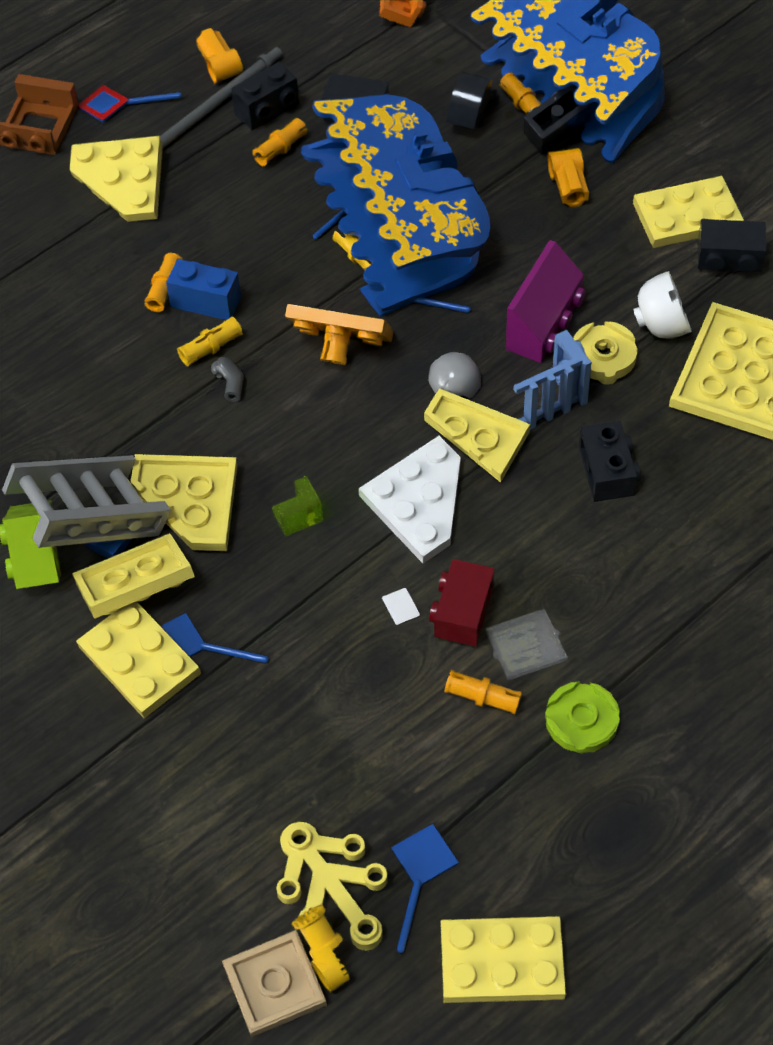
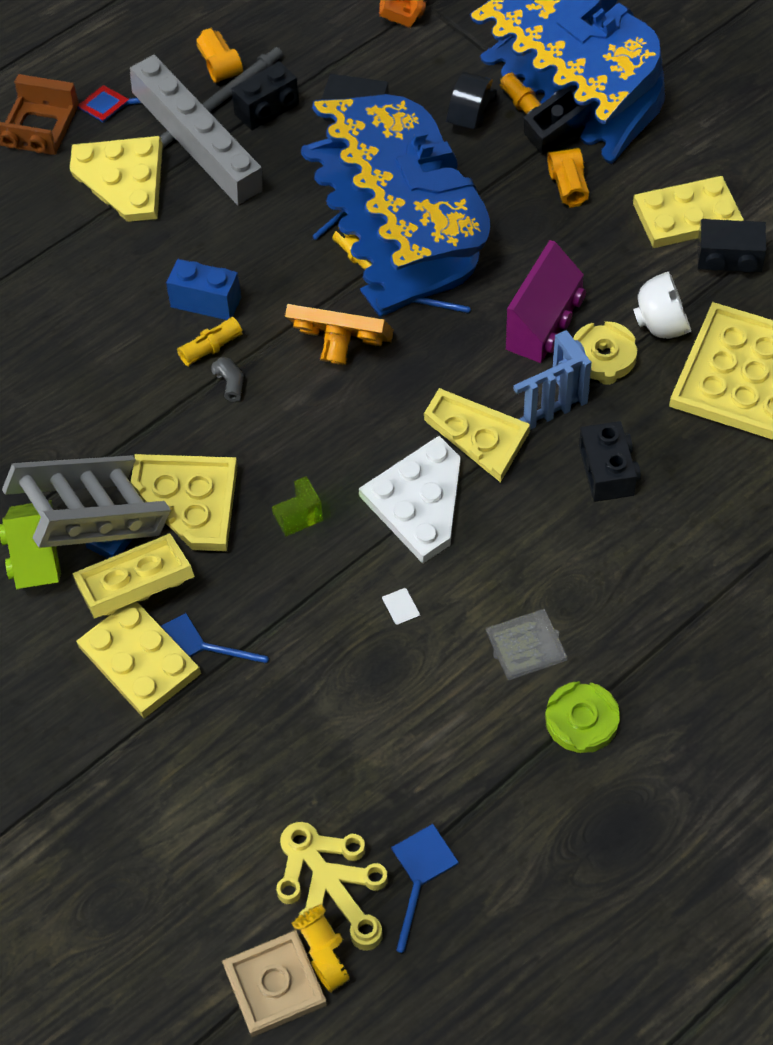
light orange pin [144,253,183,312] -> none
light orange pin [252,118,308,166] -> none
light grey hair [428,352,481,399] -> none
dark red brick [429,559,495,647] -> none
light yellow plate [441,917,566,1003] -> none
light orange pin [444,670,522,715] -> none
none -> light grey brick [130,55,262,205]

